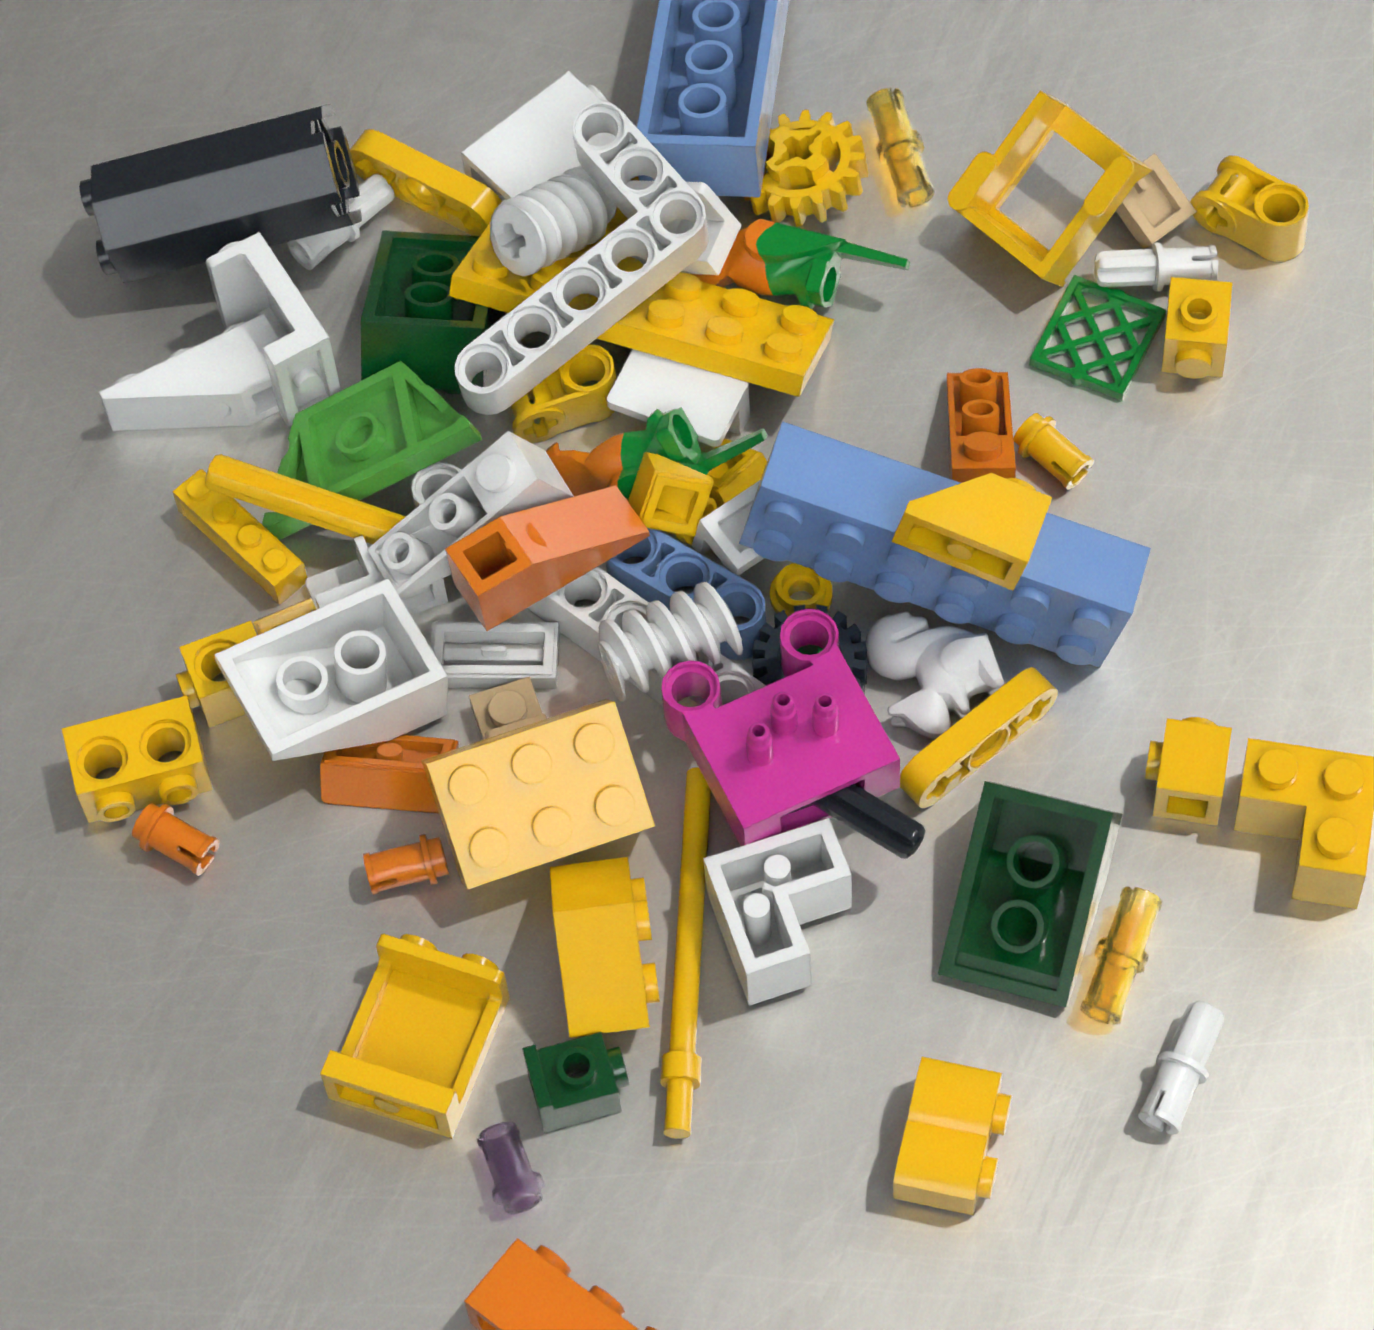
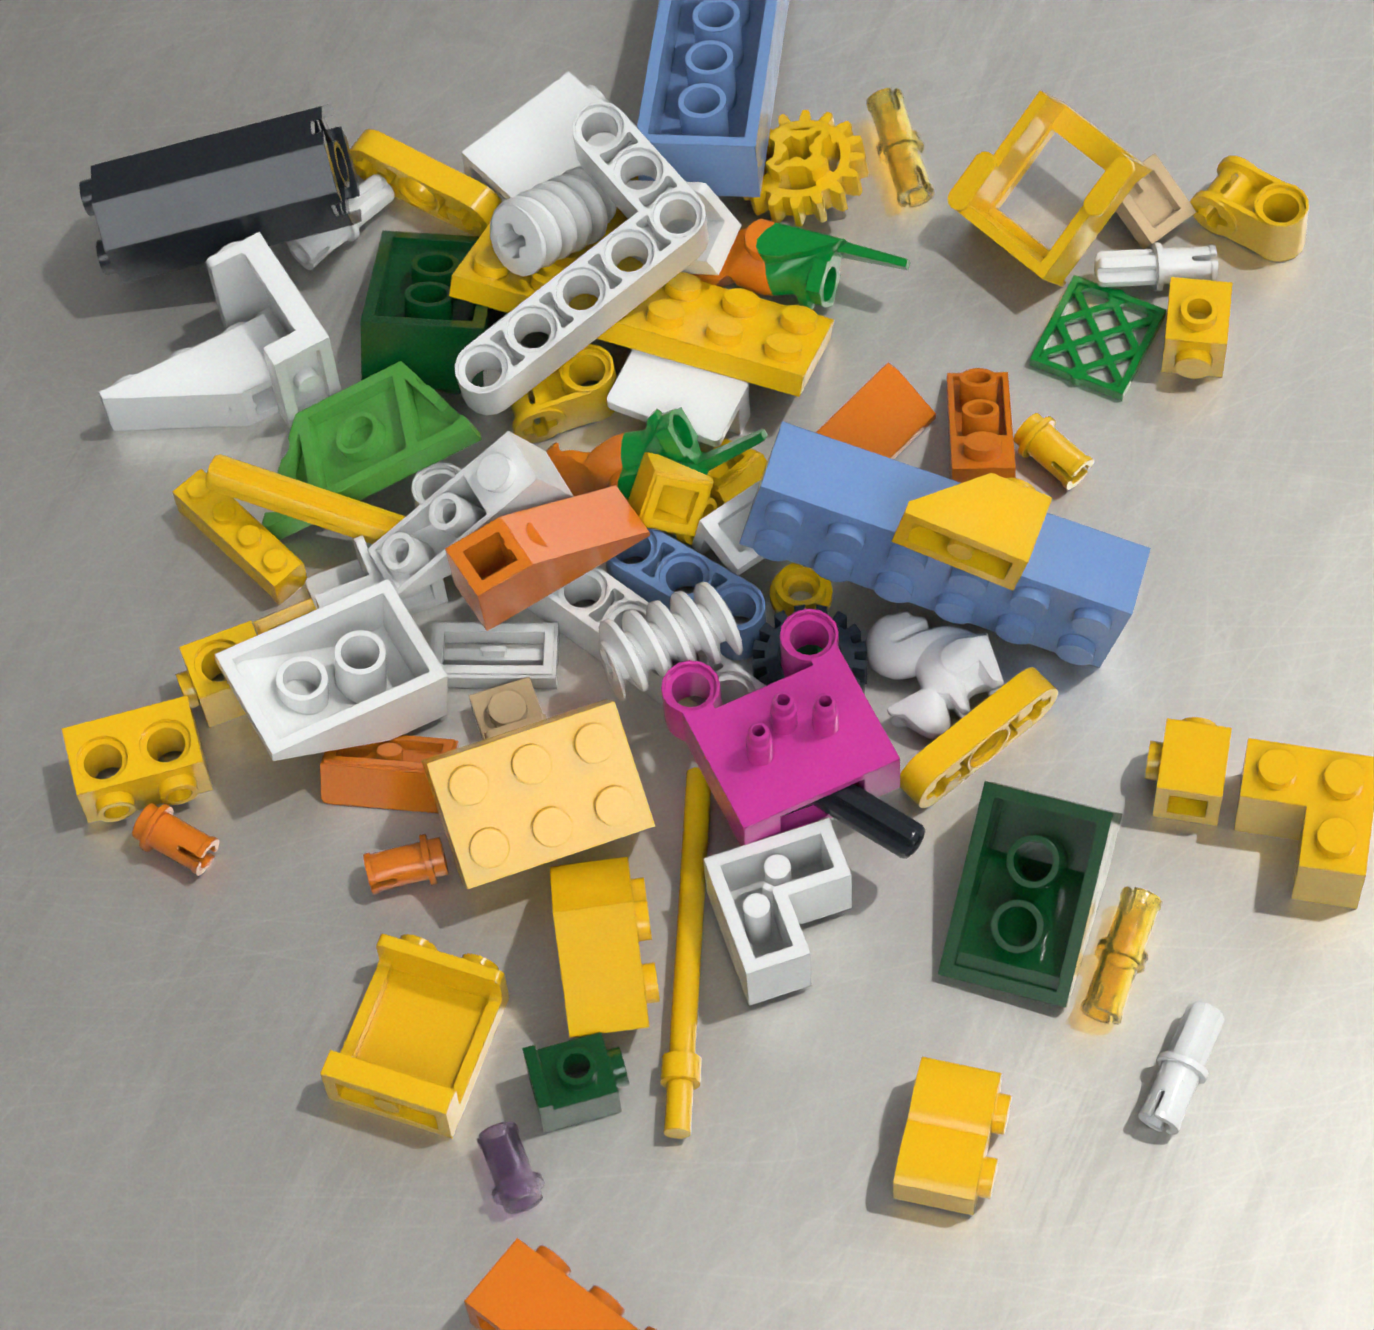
none -> orange slope [815,362,936,460]

